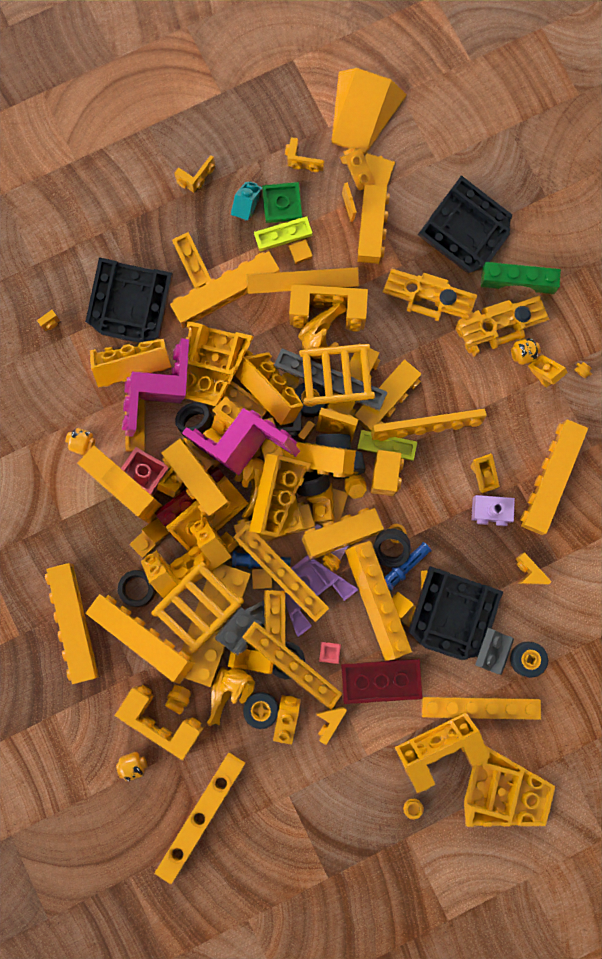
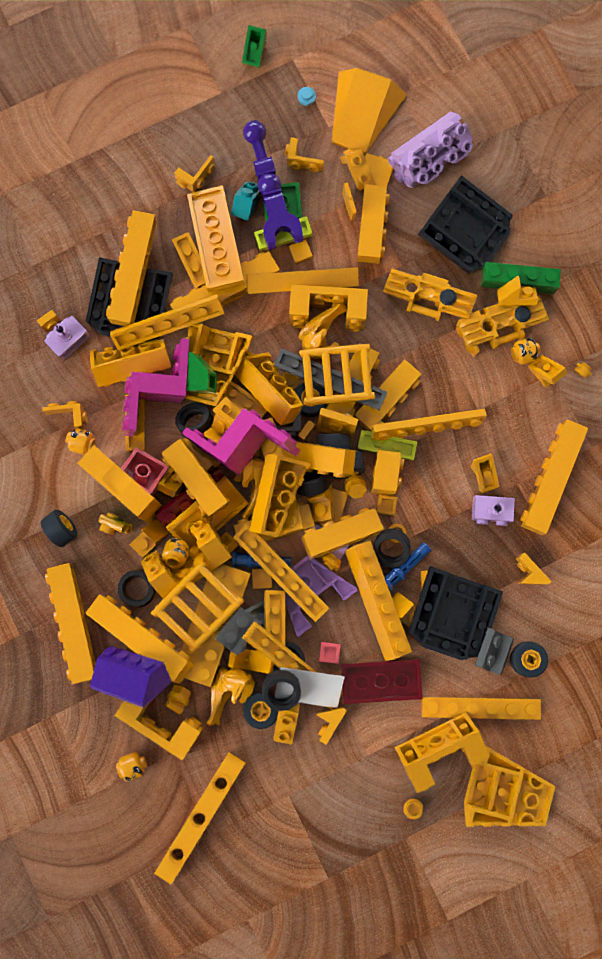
none -> black wheel [41,510,77,547]
none -> light orange bracket [42,401,88,430]
none -> lavender brick [44,316,91,361]
none -> dark purple slope [90,646,172,708]
none -> light orange plate [98,512,132,535]
none -> light orange brick [106,210,158,326]
none -> light orange plate [110,294,225,351]
none -> light orange head [162,538,190,568]
none -> green slope [186,352,217,394]
none -> light orange plate [187,185,245,292]
none -> green slope [242,25,266,67]
none -> dark purple piece [243,120,303,250]
none -> black tyre [262,670,301,711]
none -> white sticker [275,667,344,708]
none -> medium azure plate [298,87,316,106]
none -> light orange tile [376,494,398,517]
none -> lavender brick [388,112,473,188]
none -> light orange slope [497,276,538,305]

